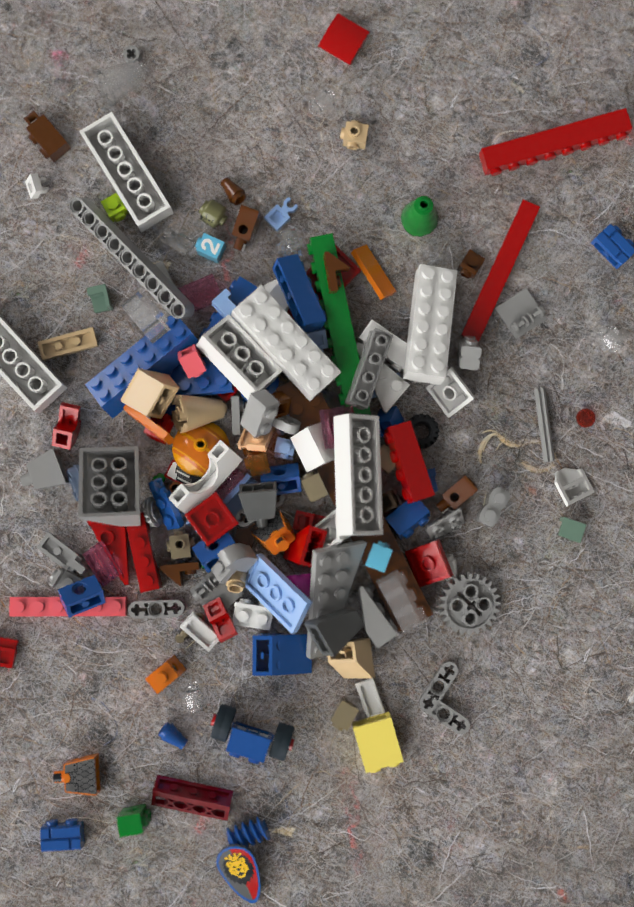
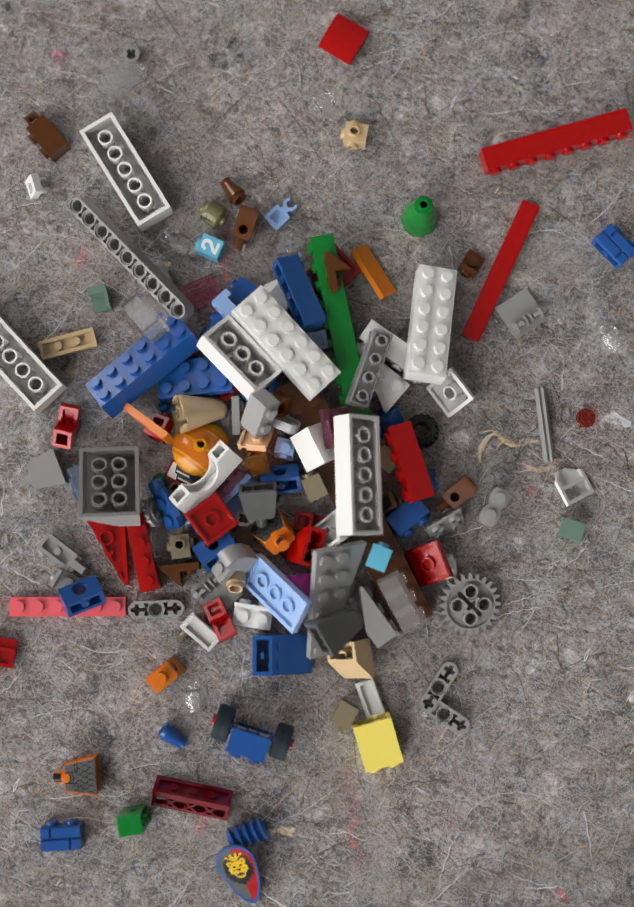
clear pink plate [83,541,122,587] -> none
lime bracket [101,192,129,222] -> none
tan slope [121,368,179,419] -> none
coral brick [177,344,206,379] -> none
light grey brick [456,336,482,370] -> none

